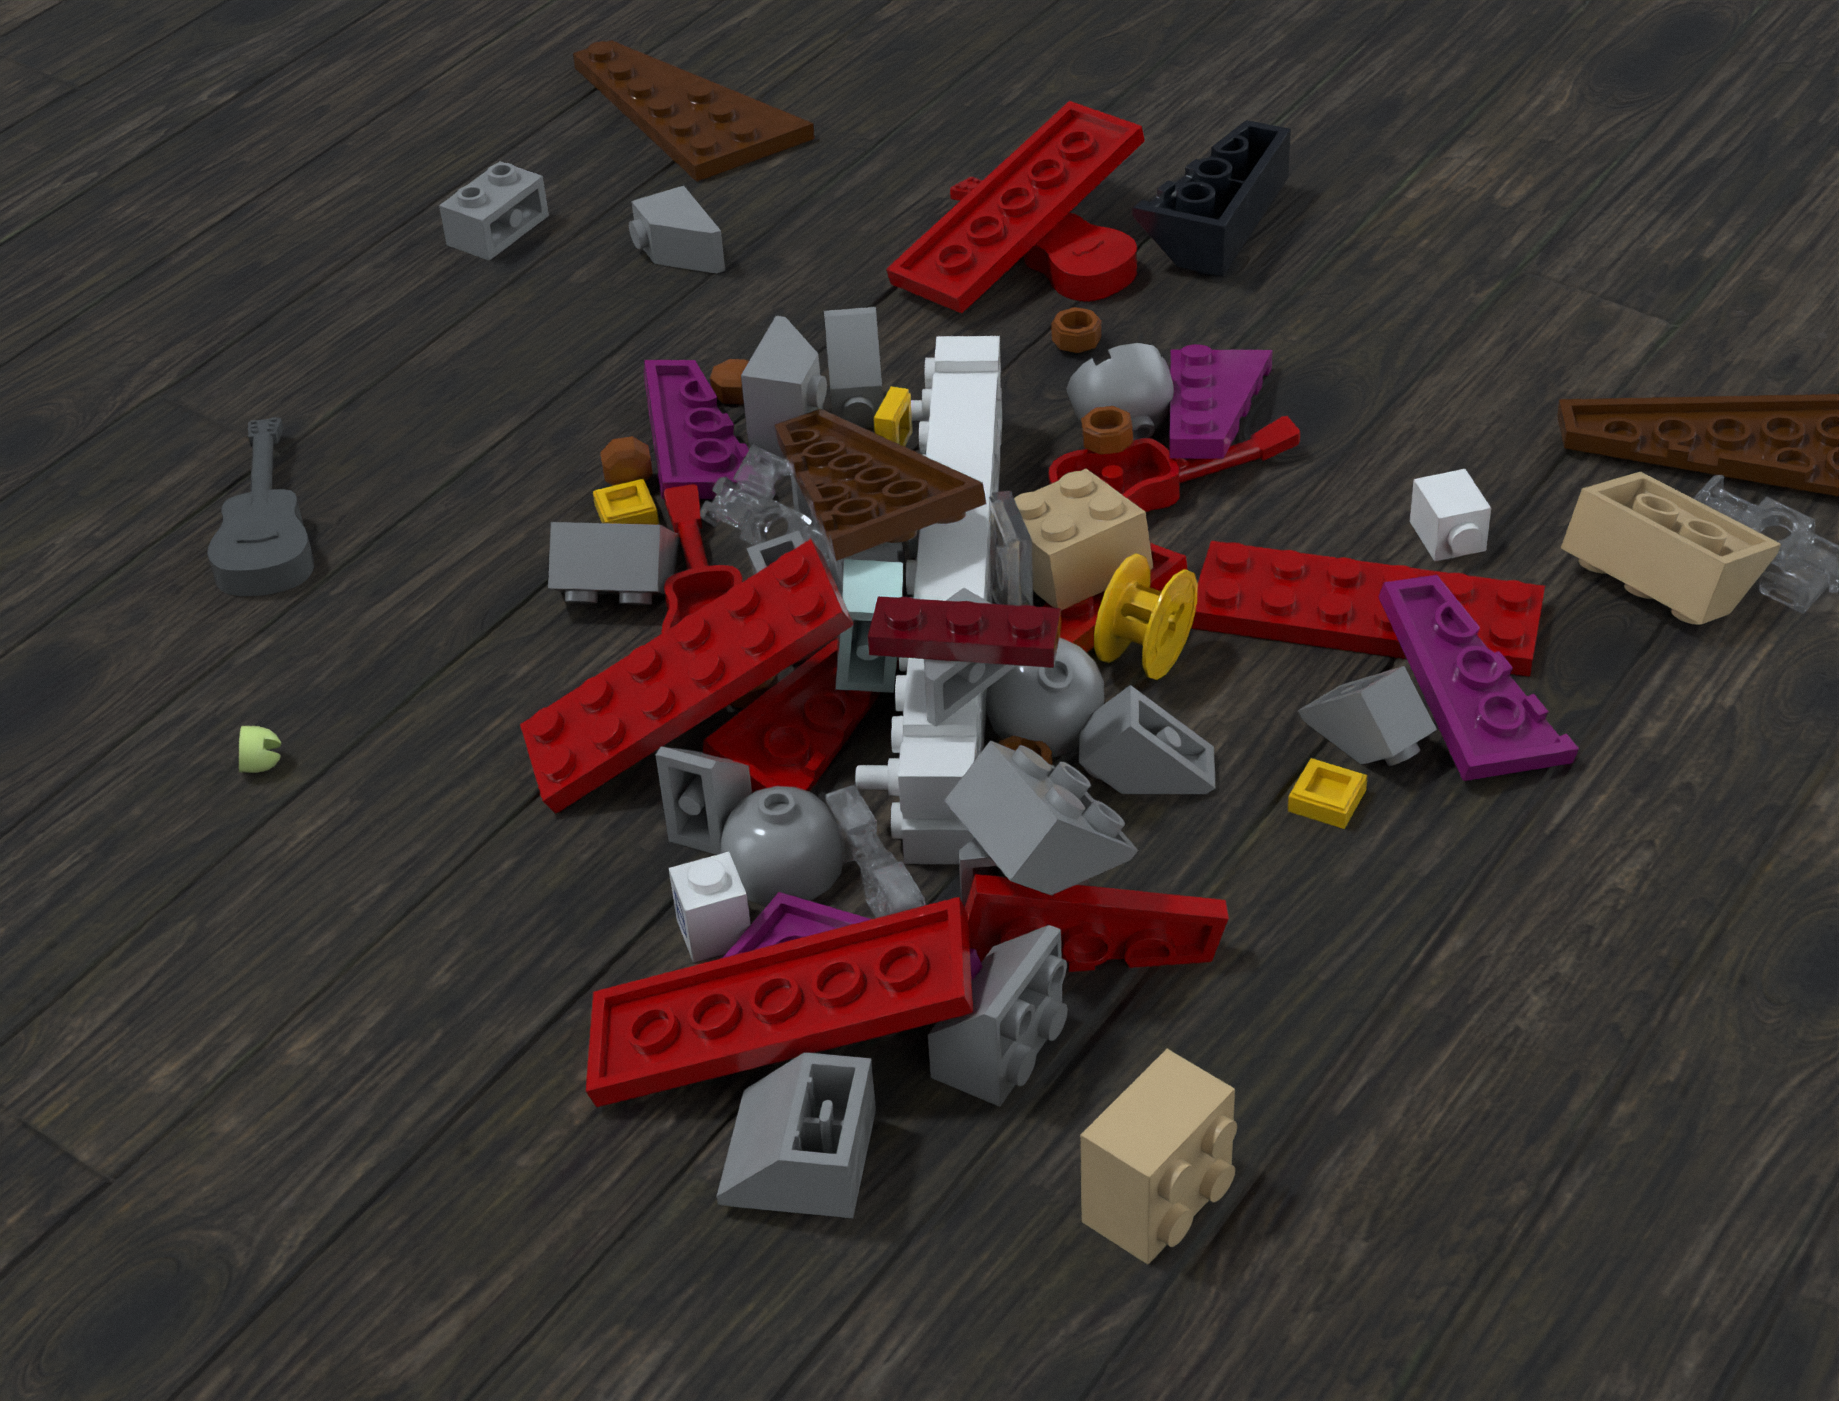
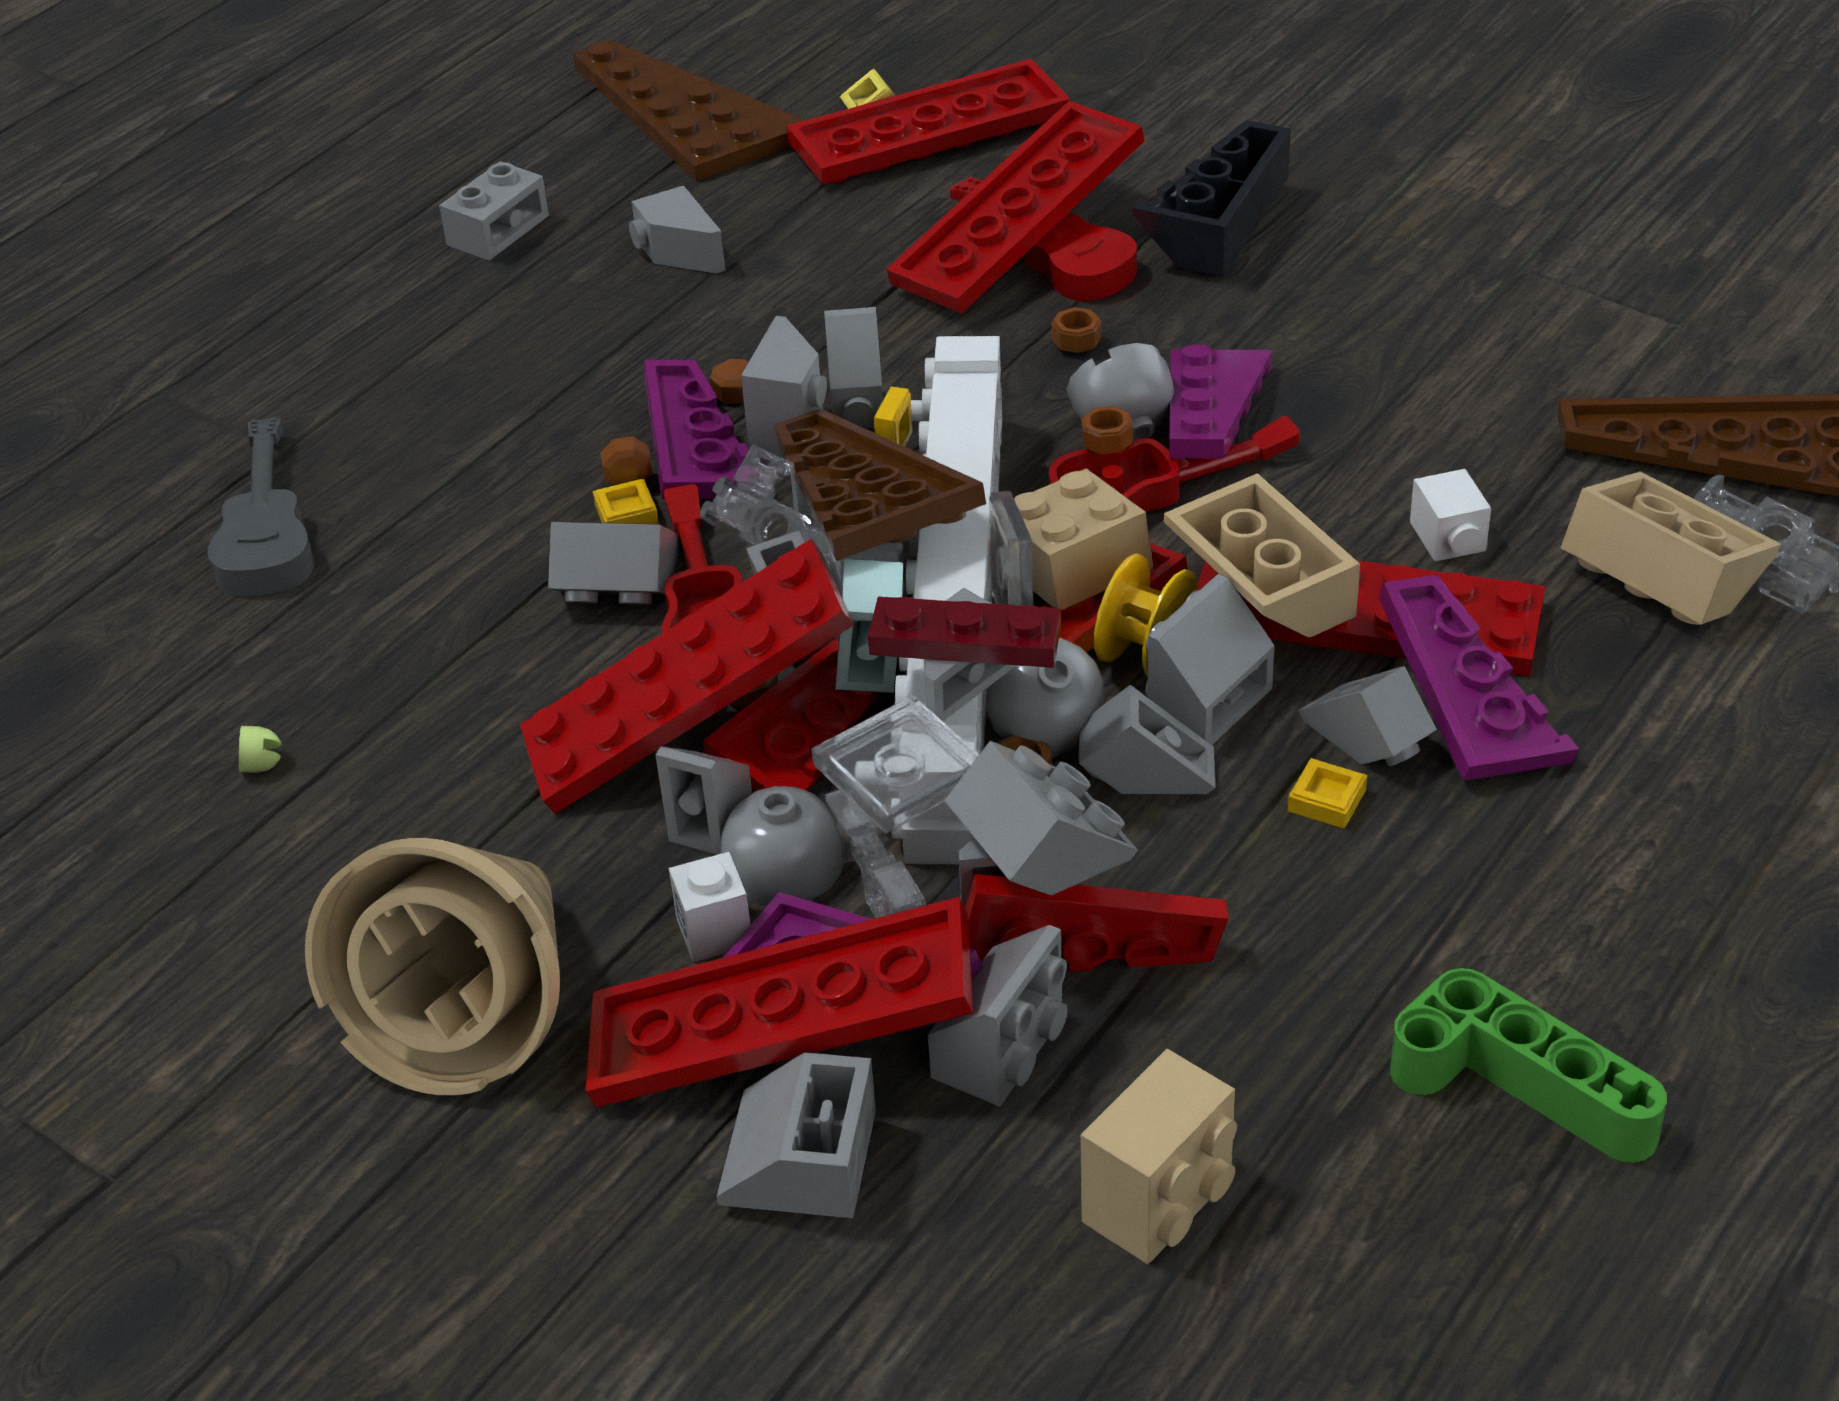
none -> tan cone [305,838,560,1095]
none -> red plate [787,59,1071,184]
none -> clear tile [812,695,979,834]
none -> light yellow slope [840,69,896,109]
none -> light grey slope [1145,574,1274,745]
none -> tan slope [1164,473,1360,638]
none -> bright green beam [1390,968,1667,1163]

